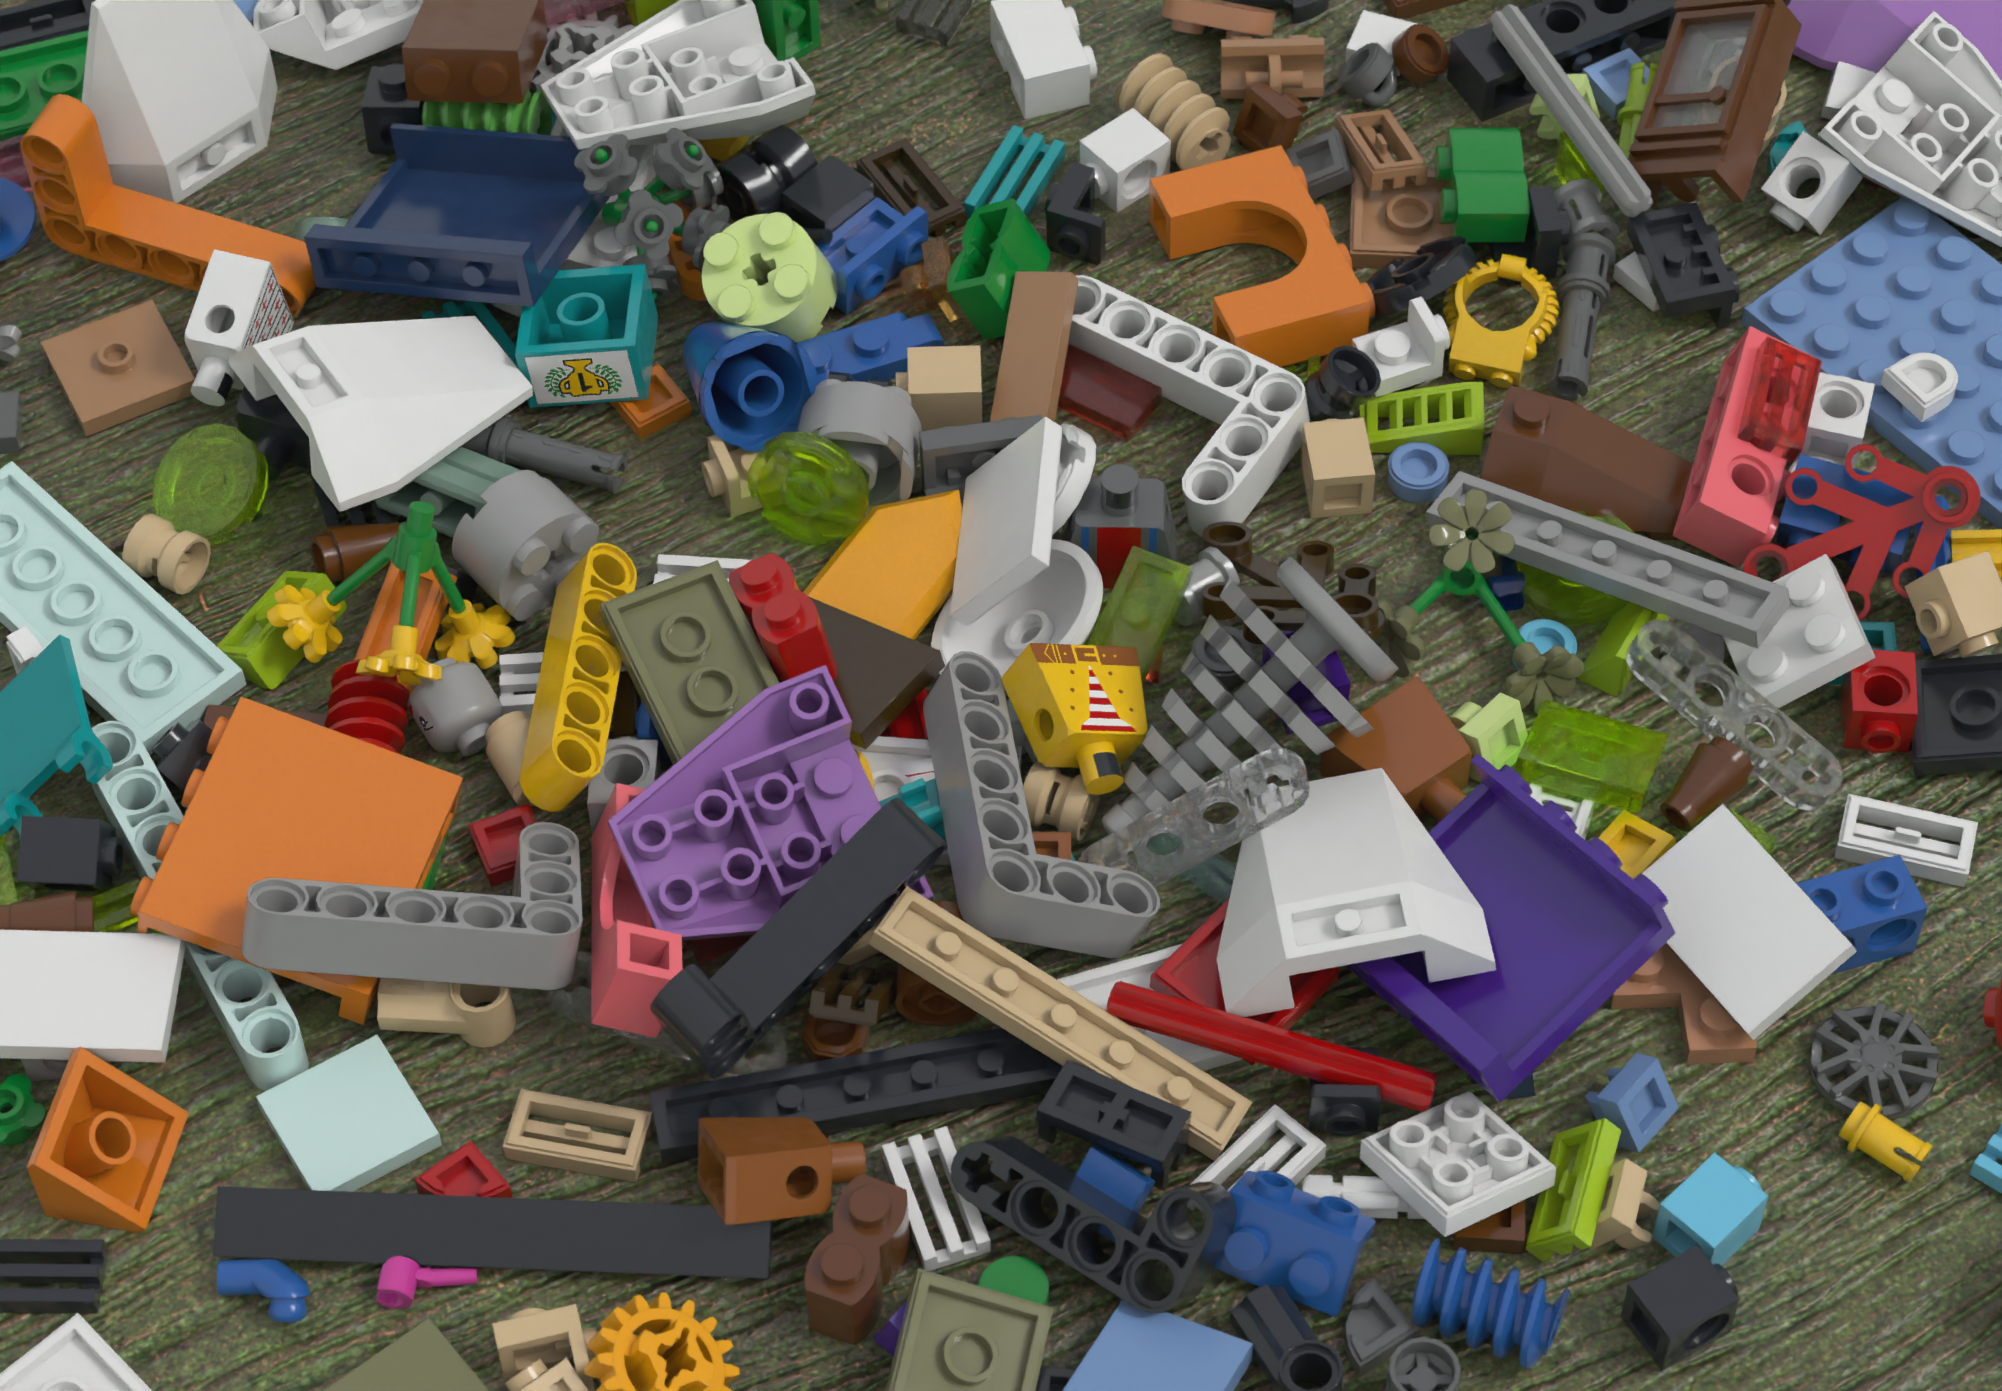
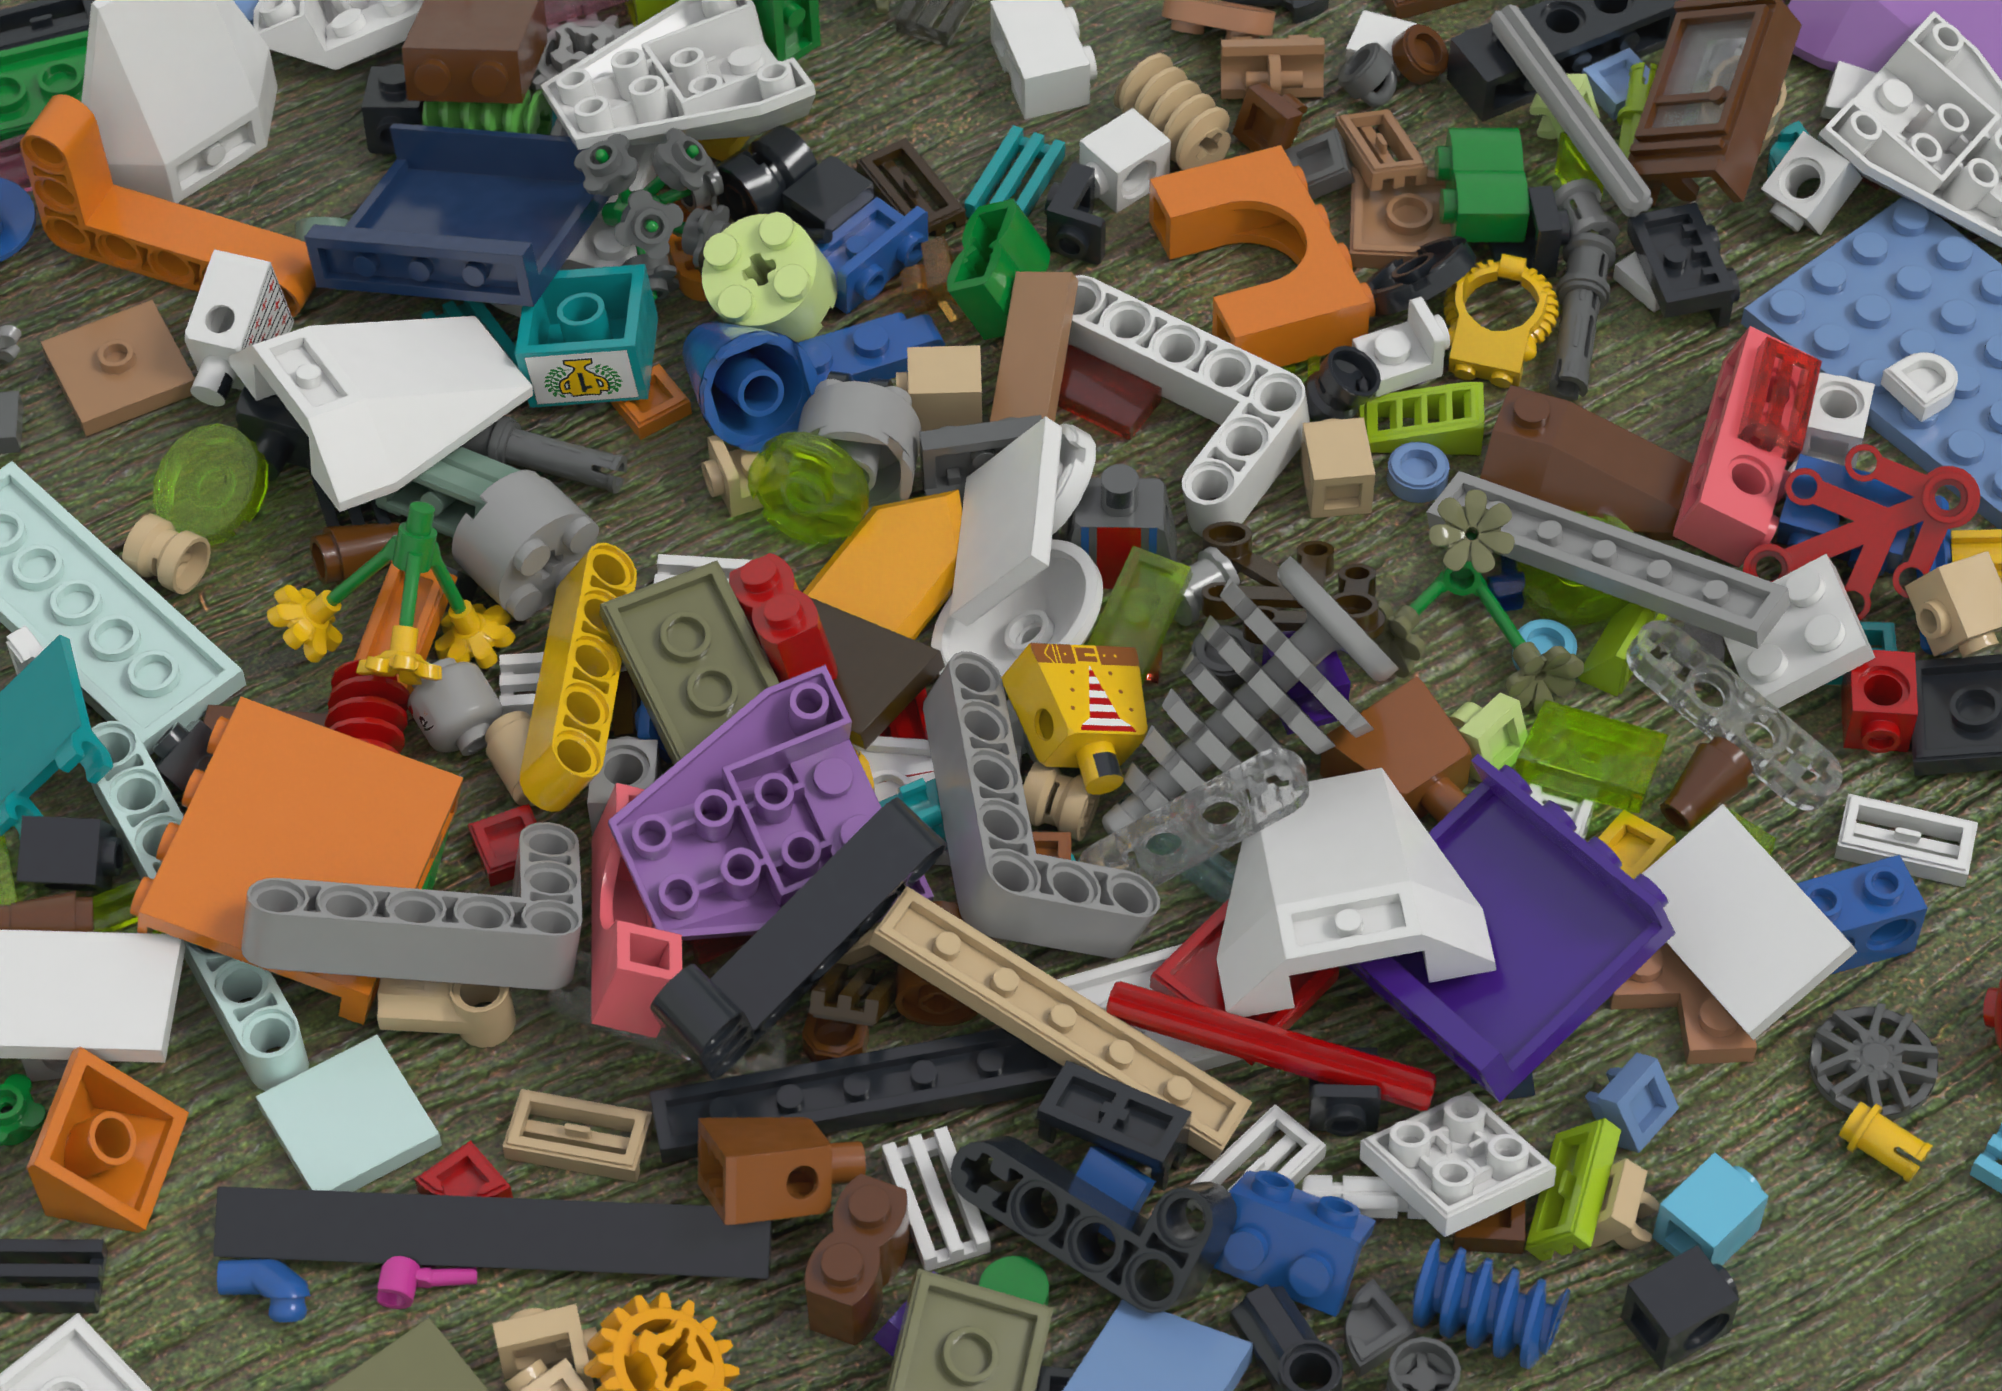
lime slope [217,571,347,690] -> none

